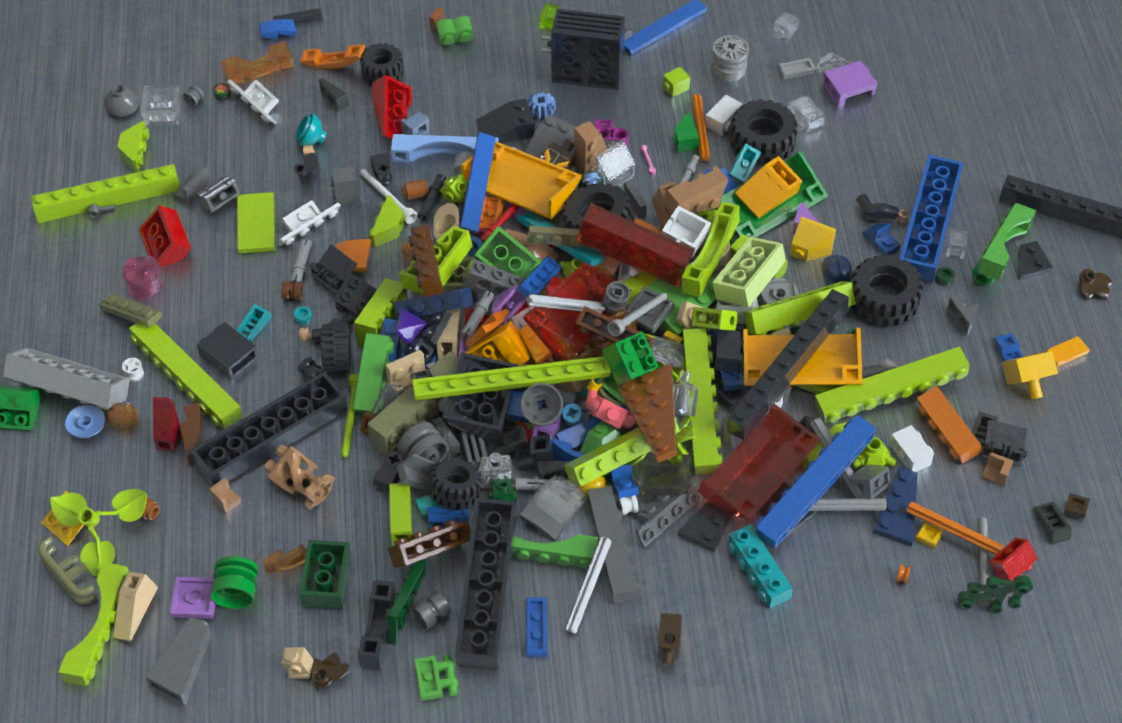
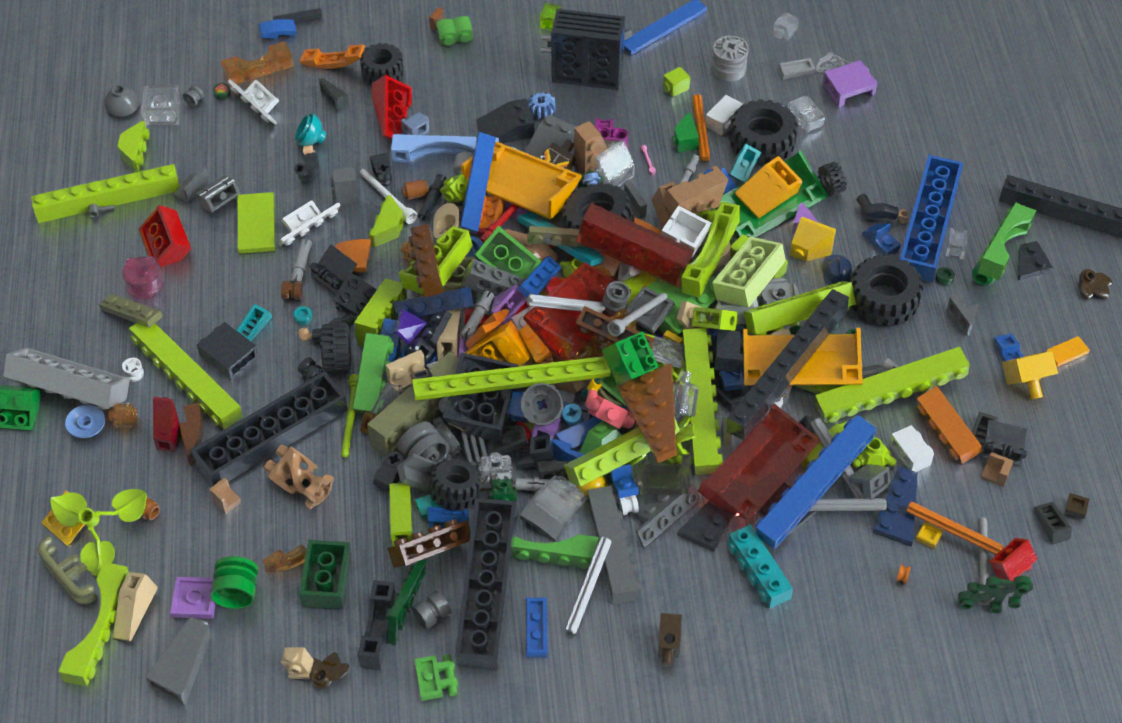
none -> black tyre [817,162,847,197]

